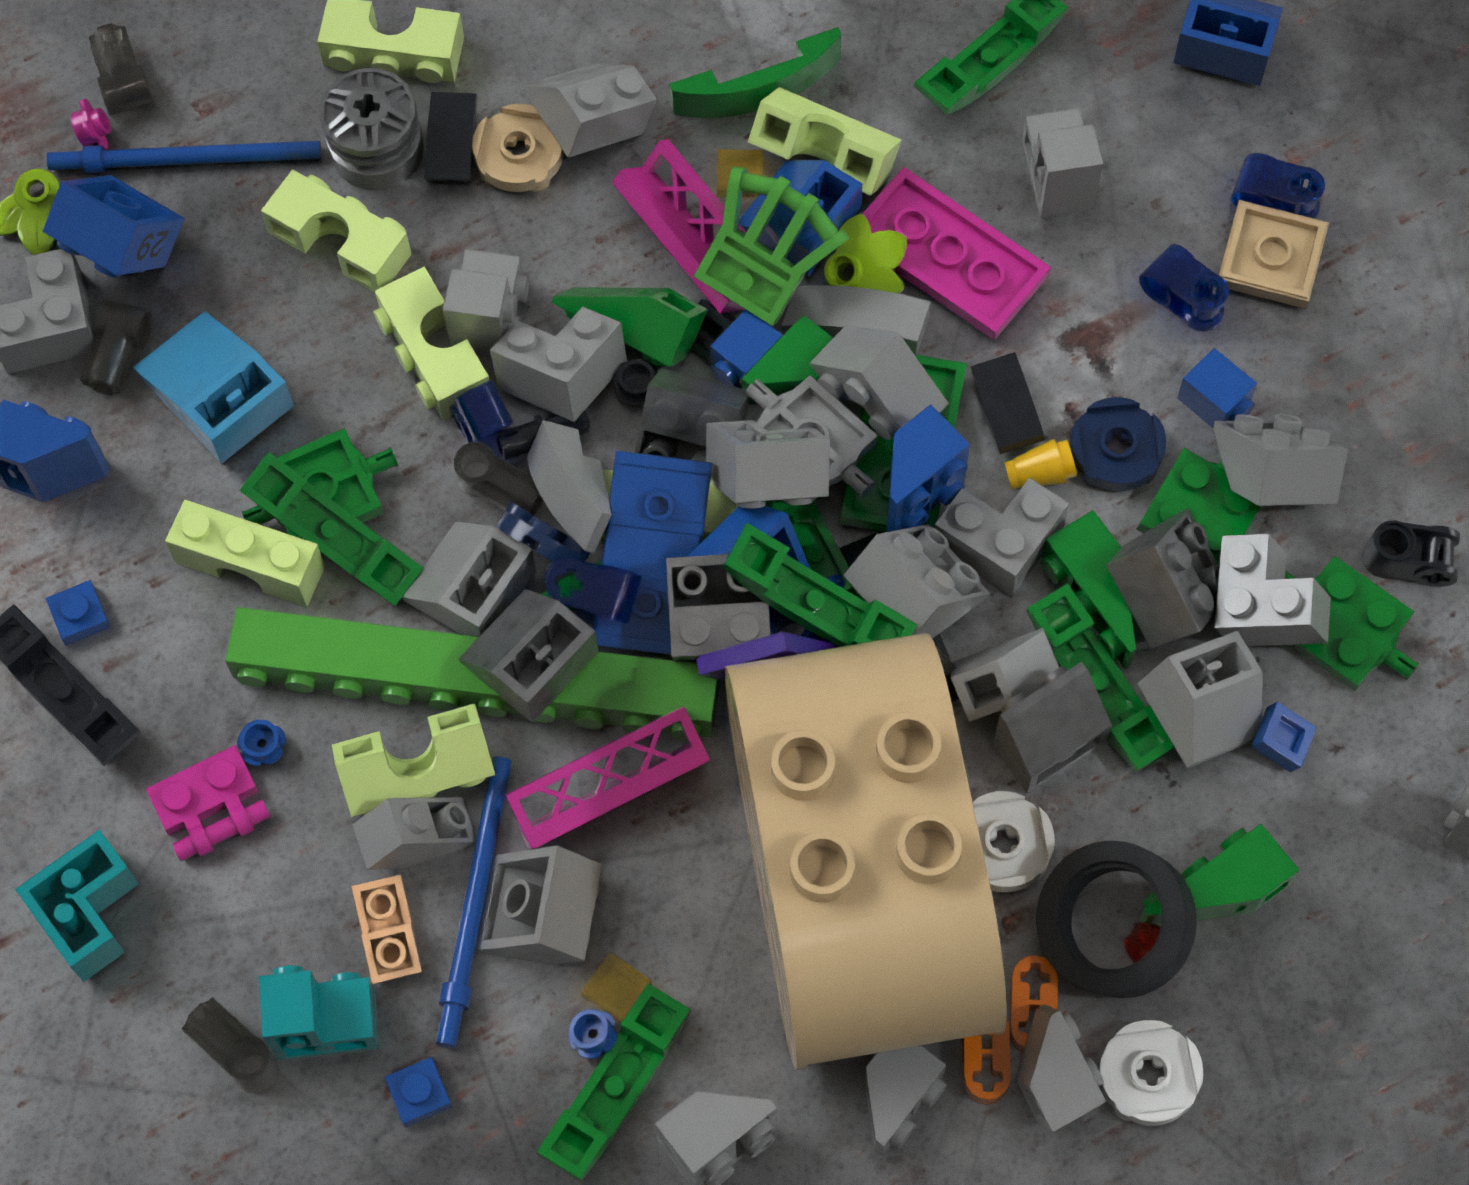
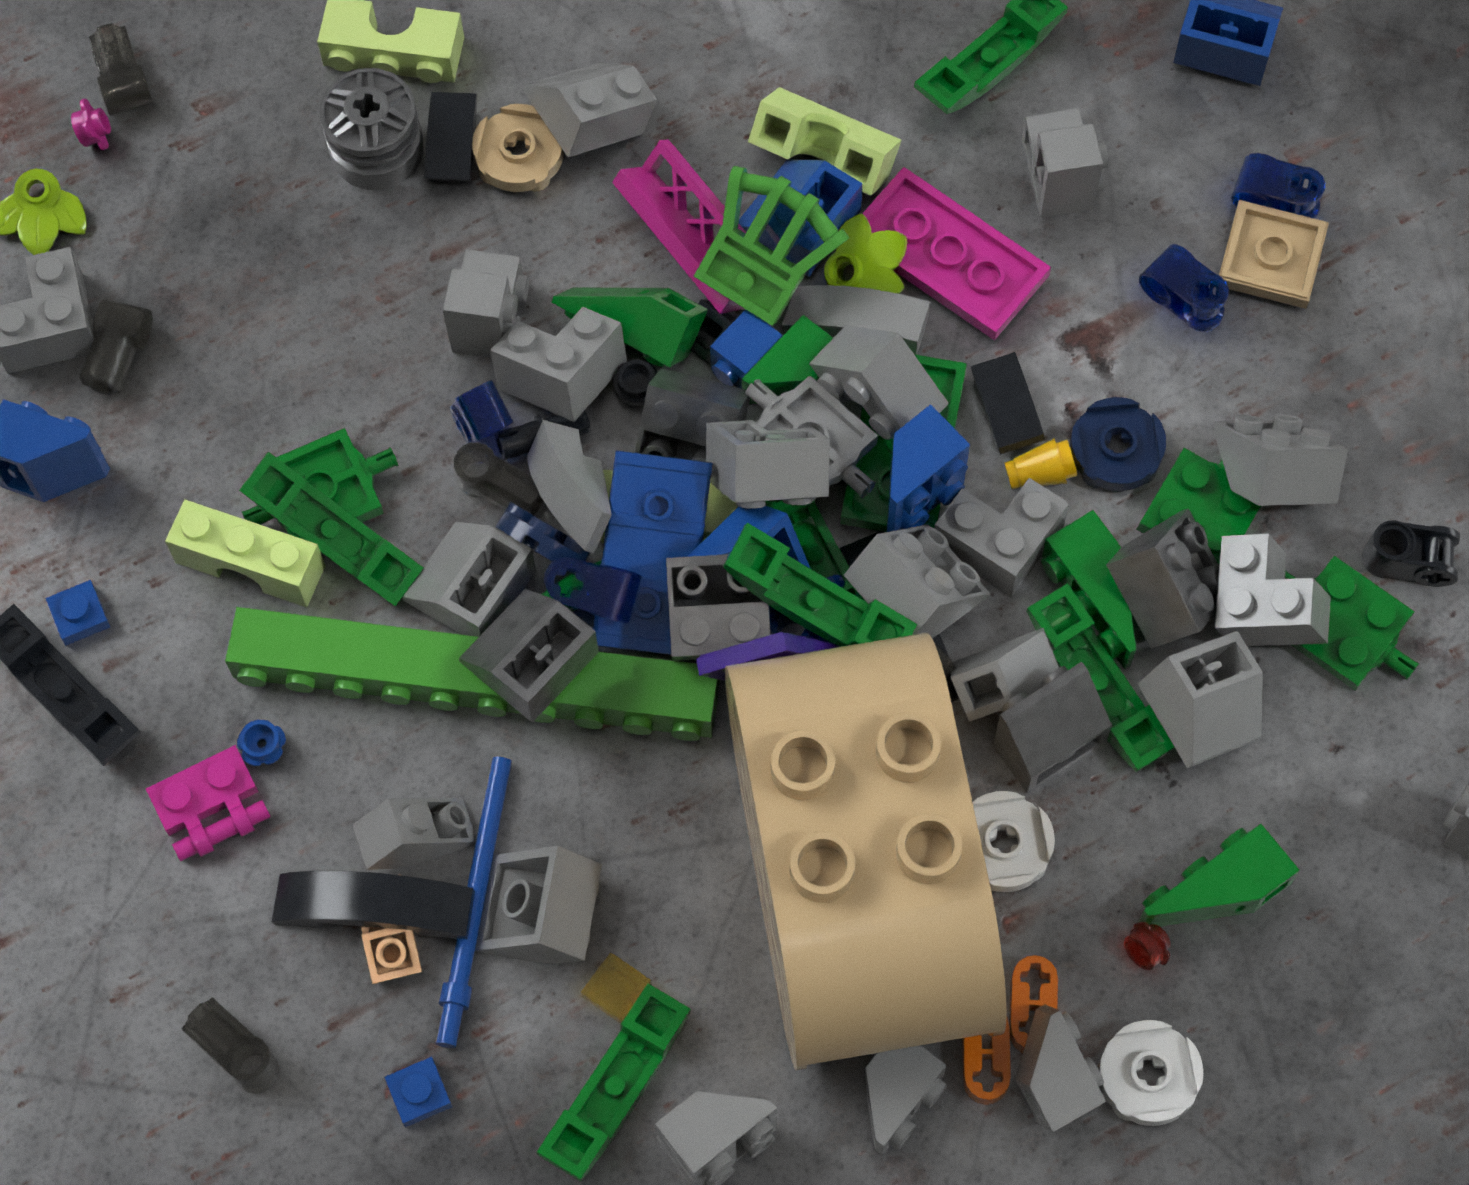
teal brick [15,829,139,982] -> none
blue brick [42,175,185,277] -> none
blue bar [47,141,322,174] -> none
dark azure slope [132,311,294,464] -> none
teal brick [259,965,379,1060] -> none
yellowish green arch [261,169,412,293] -> none
yellowish green arch [332,703,495,817] -> none
yellowish green arch [373,266,493,421] -> none
dark pink fence [505,706,710,849] -> none
blue plate [568,1009,618,1059] -> none
green slope [669,27,842,118] -> none
clear yellow tile [717,149,763,197] -> none
black tyre [1036,841,1197,998] -> none
blue brick [1177,348,1257,428] -> none
blue plate [1251,701,1317,772] -> none
none -> black slope [271,871,475,939]

